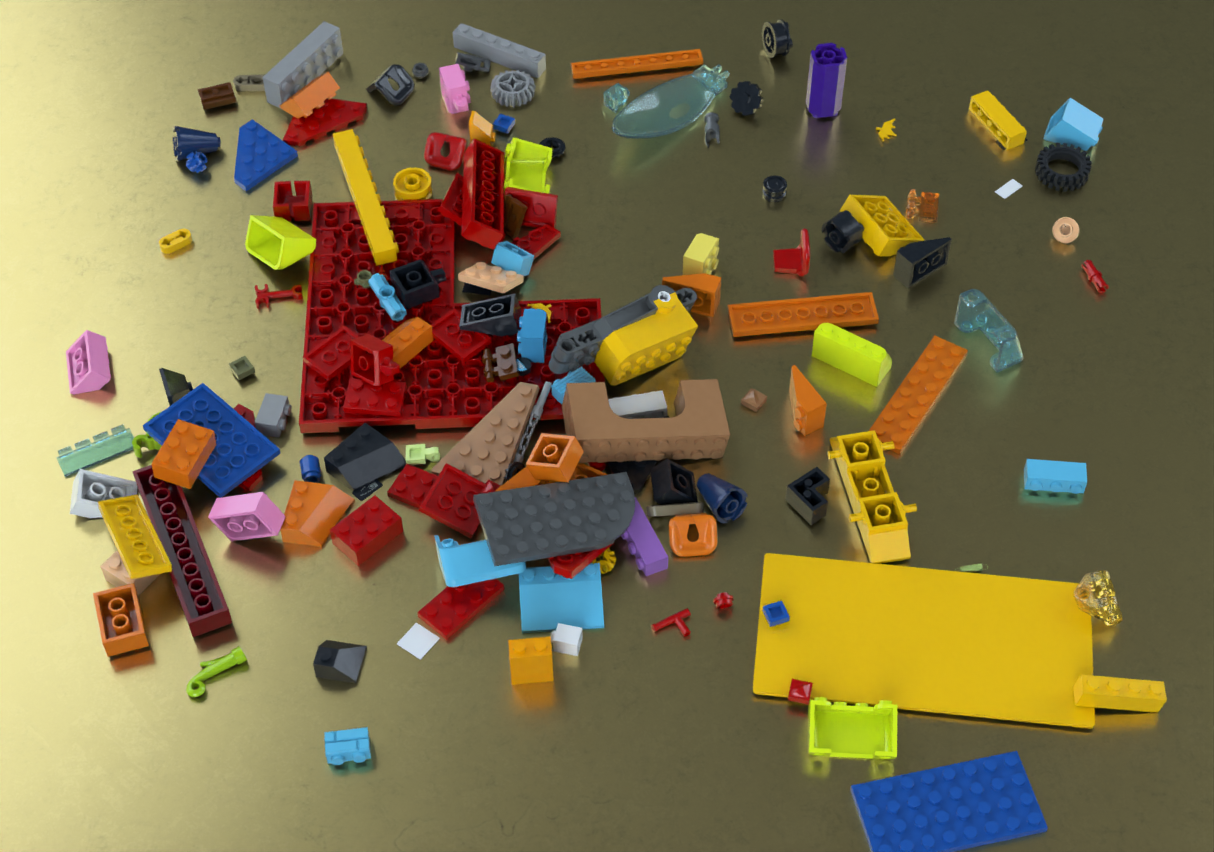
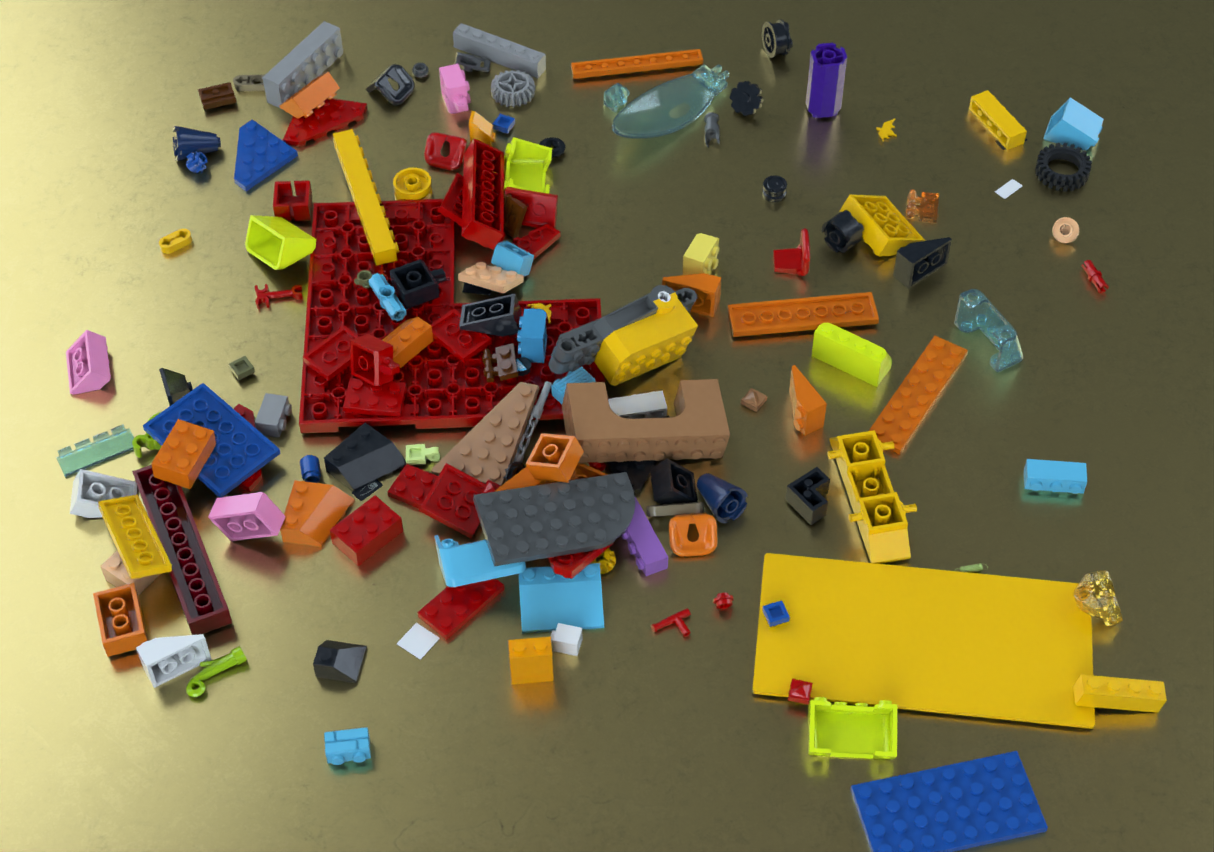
none -> white slope [136,634,212,688]

